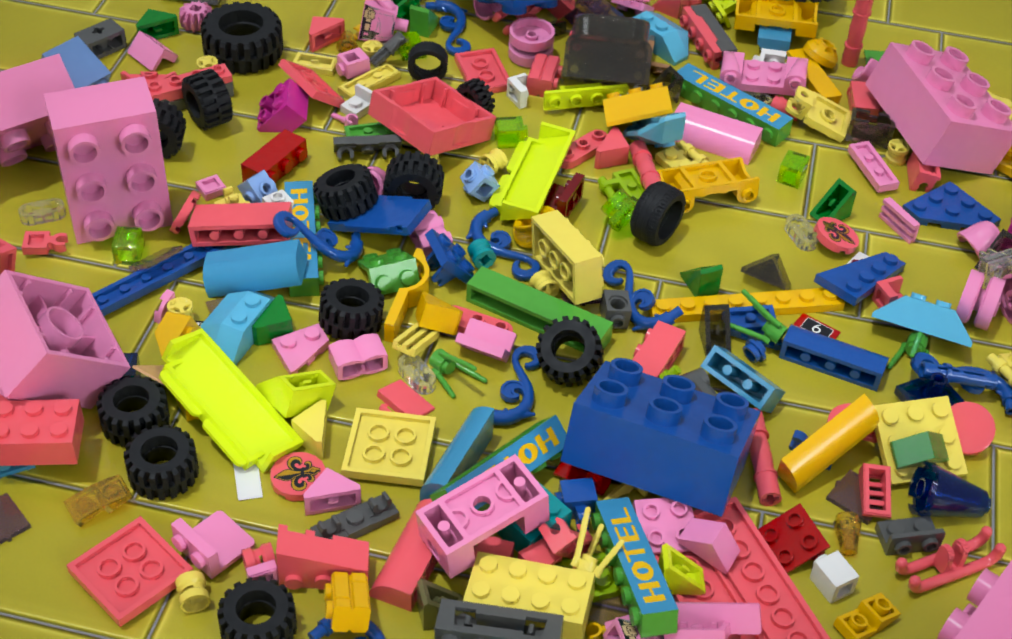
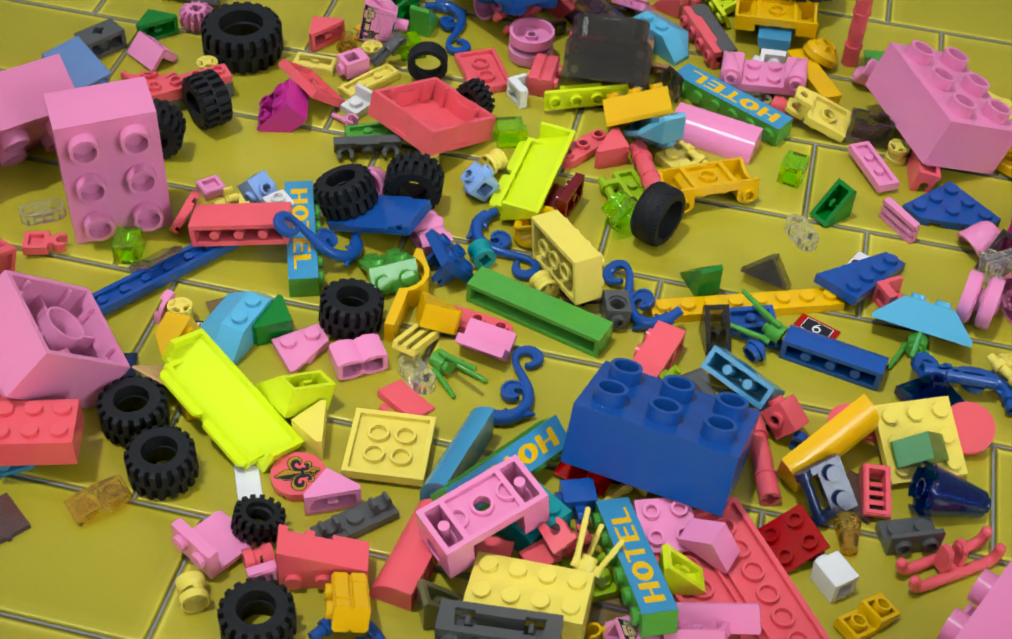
coral plate [66,516,194,627] -> none
dark azure brick [203,239,308,298] -> none
red brick [241,129,308,184] -> none
black tyre [536,316,604,387] -> none
coral tile [813,217,859,254] -> none
coral piece [847,81,884,122] -> none
none -> black tyre [231,494,286,546]
none -> coral brick [761,394,810,440]
none -> dark blue plate [793,454,858,526]

